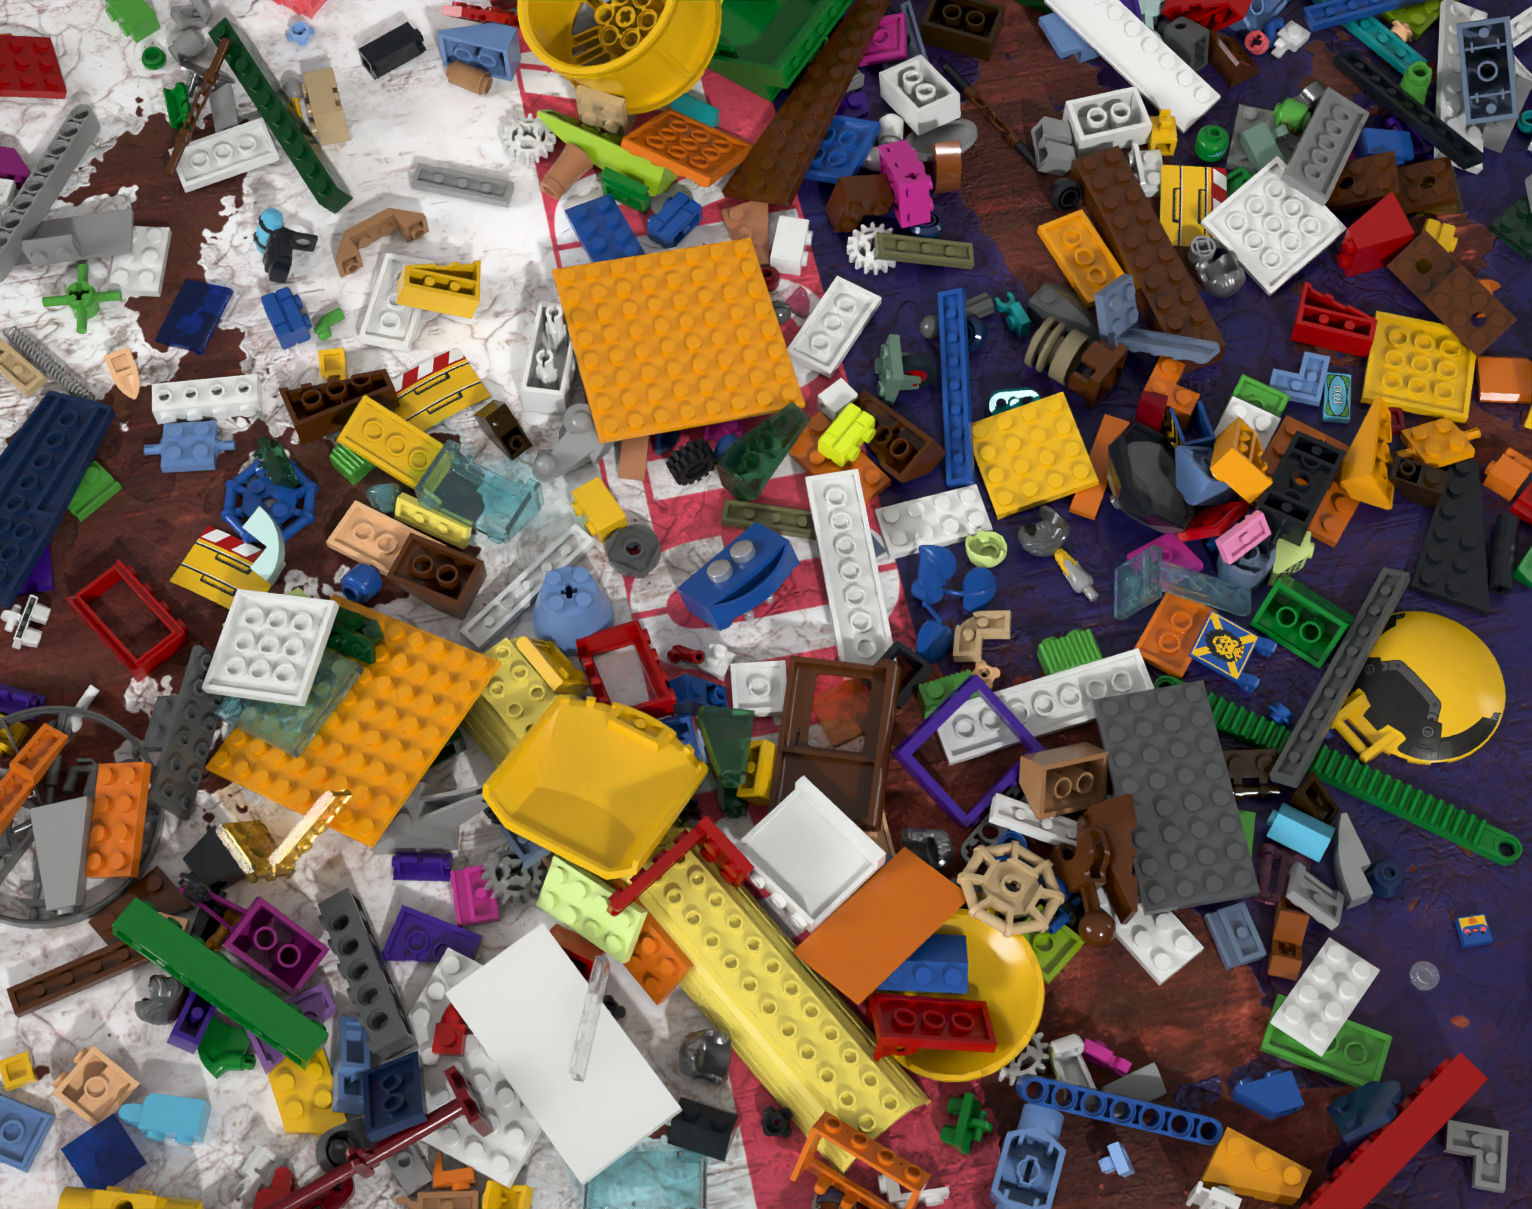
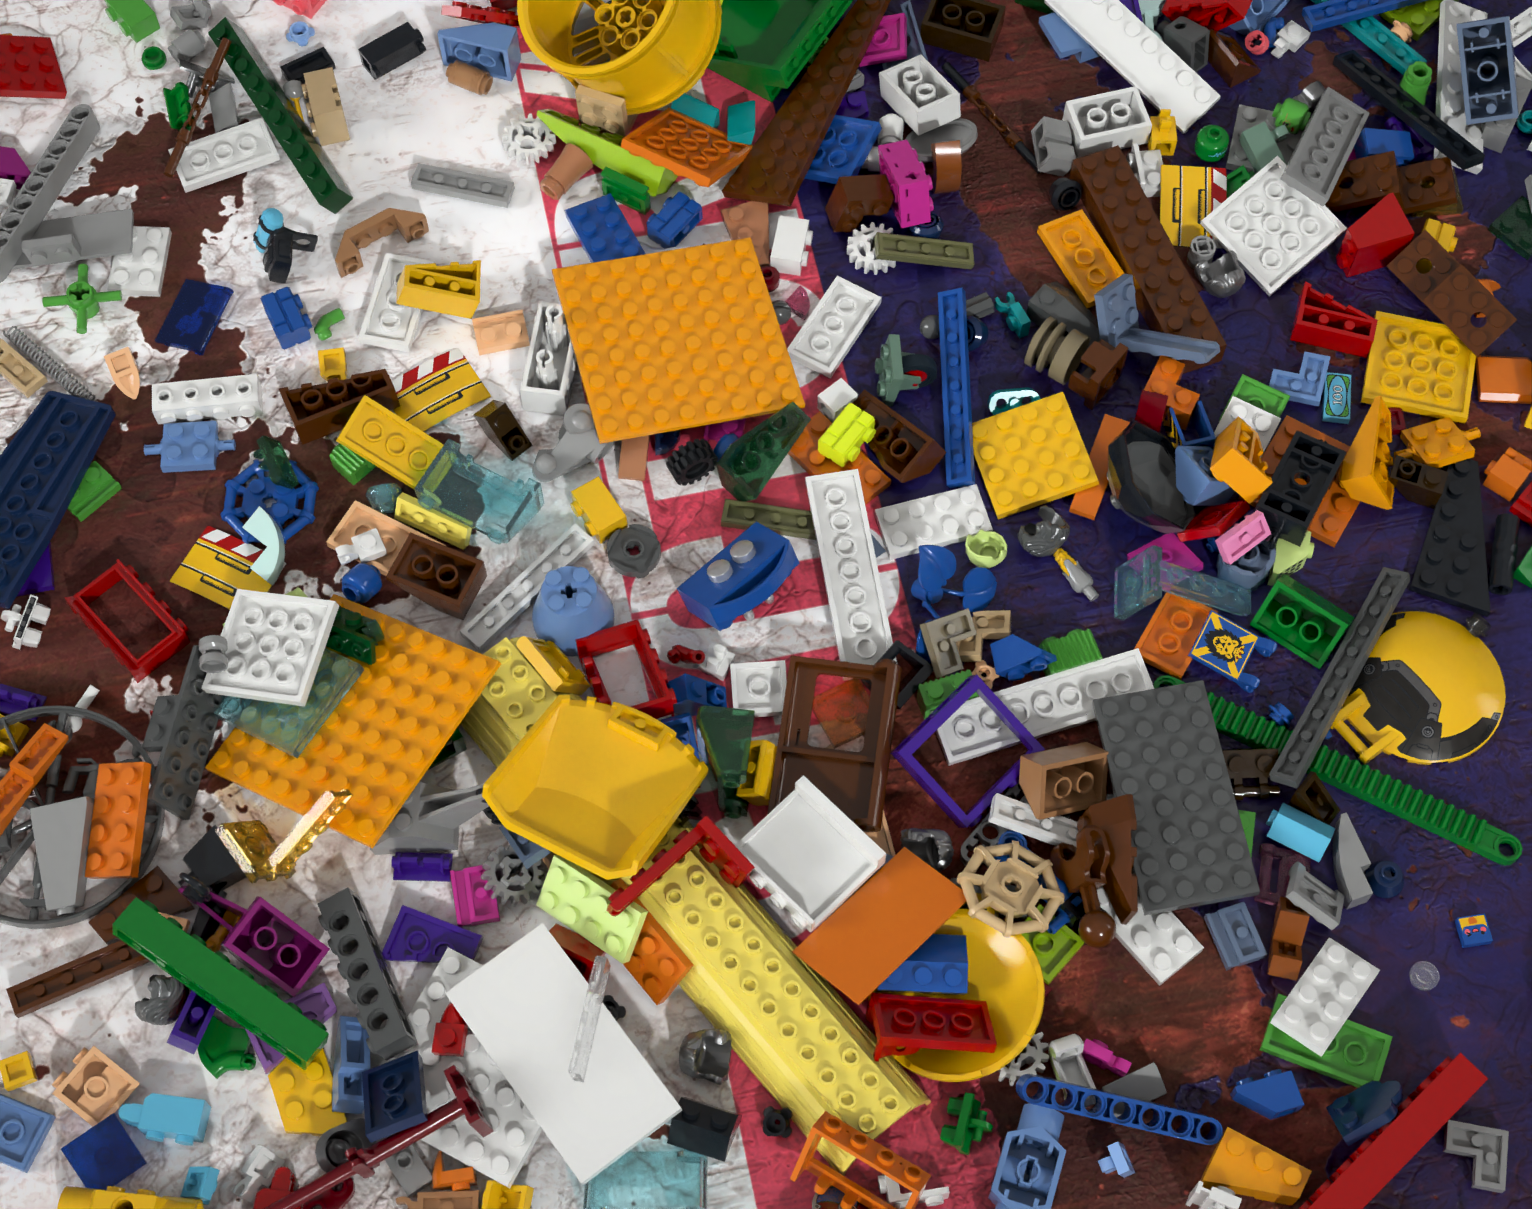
none -> medium azure bracket [180,1166,220,1205]
none -> light grey wheel [199,635,228,673]
none -> black tile [280,47,336,84]
none -> white plate [335,528,387,565]
none -> light nougat plate [472,310,530,355]
none -> teal slope [727,100,755,145]
none -> dark tan plate [920,608,977,678]
none -> blue slope [990,634,1057,681]
none -> clear smoke plate [1465,613,1492,638]

